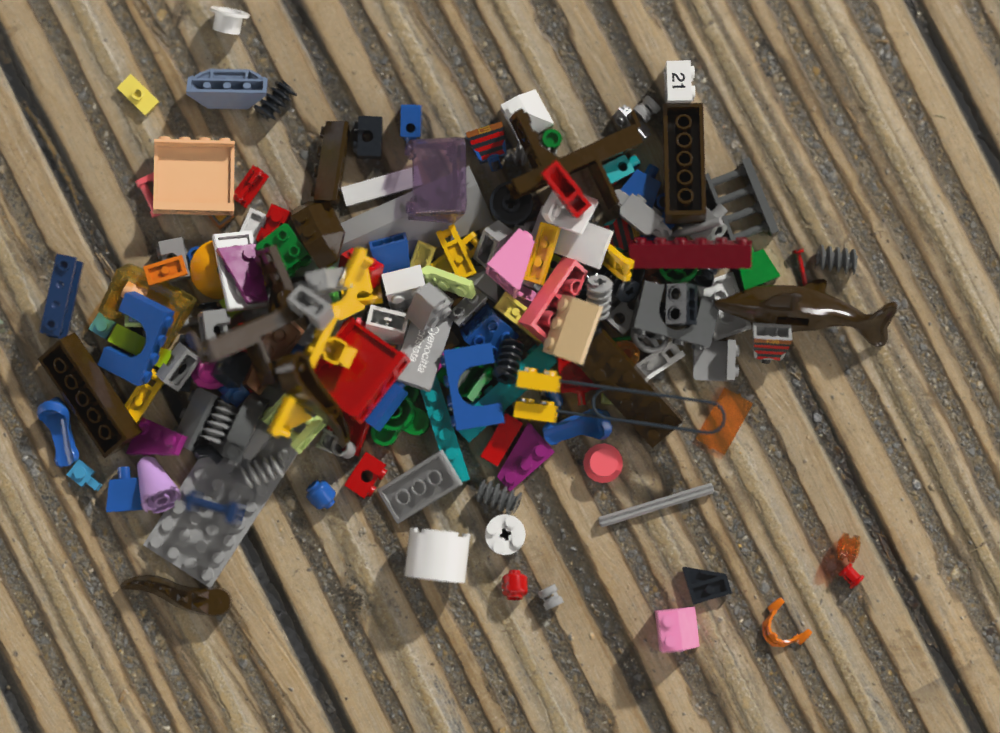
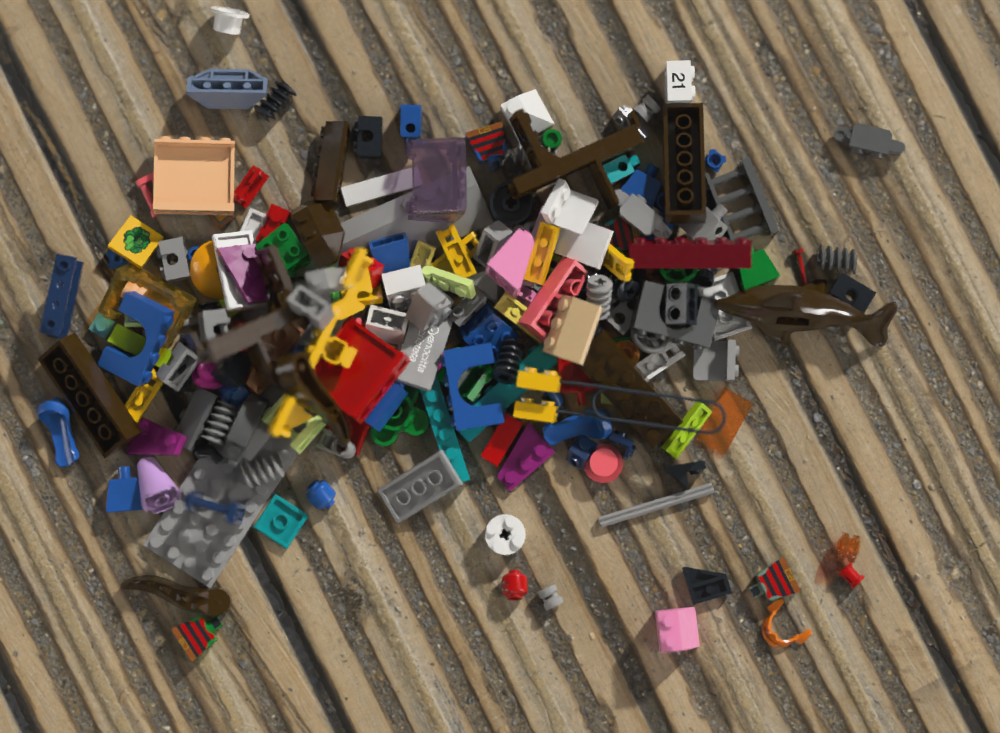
dark azure plate [66,459,103,491] -> none
light yellow plate [117,74,160,116] -> none
orange plate [143,255,188,286] -> none
red brick [344,452,388,499] -> none
white brick [404,527,470,583] -> none
dark grey piece [477,479,522,515] -> none
red slope [541,160,592,218] -> none
light grey bar [667,217,723,240] -> none
torso [753,323,792,364] -> none
none -> blue plate [107,250,128,270]
none -> yellow tile [108,215,164,269]
none -> torso [171,615,223,661]
none -> teal tile [253,494,309,549]
none -> dark blue bracket [566,434,598,470]
none -> dark blue bracket [608,430,636,460]
none -> lime plate [661,402,712,459]
none -> black slope [664,460,706,488]
none -> blue plate [705,149,726,173]
none -> torso [749,556,801,601]
none -> black brick [828,272,877,313]
none -> dark grey hinge [834,123,906,159]

